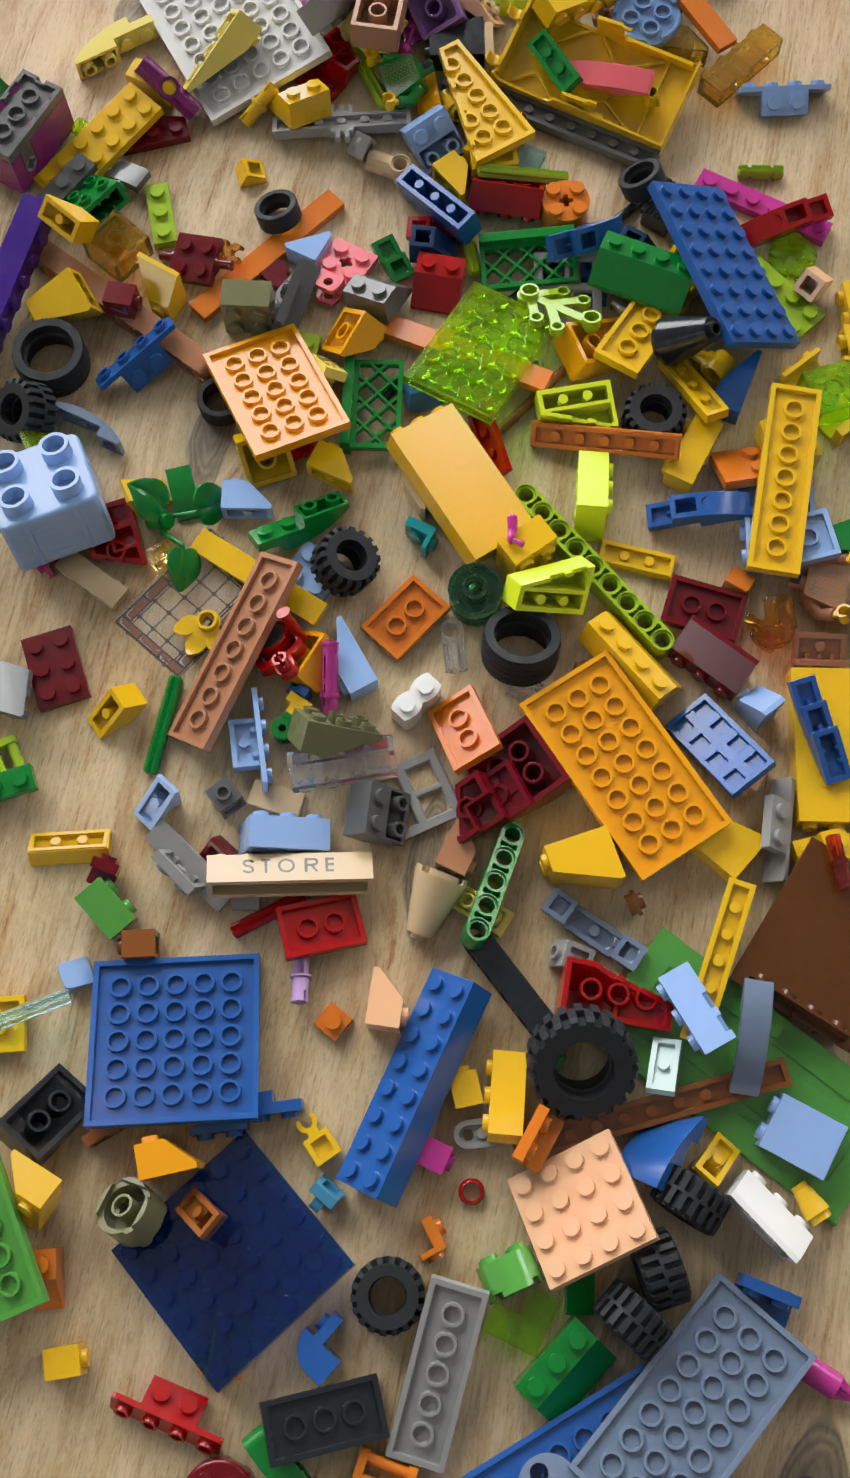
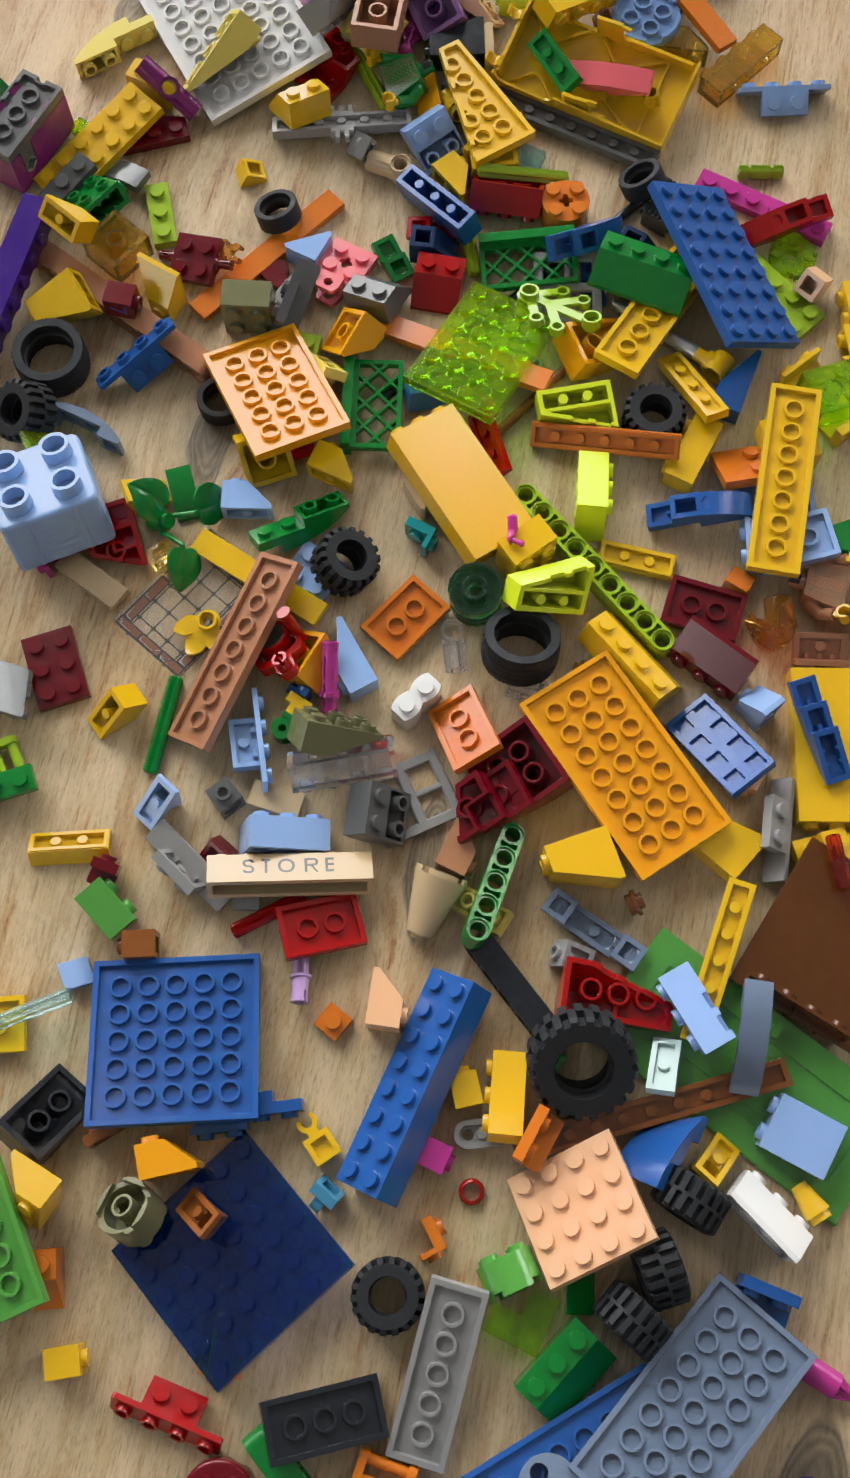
yellow pin [239,80,280,128] -> none
blue brick [297,1311,344,1386] -> none
black cone [651,315,722,366] -> none

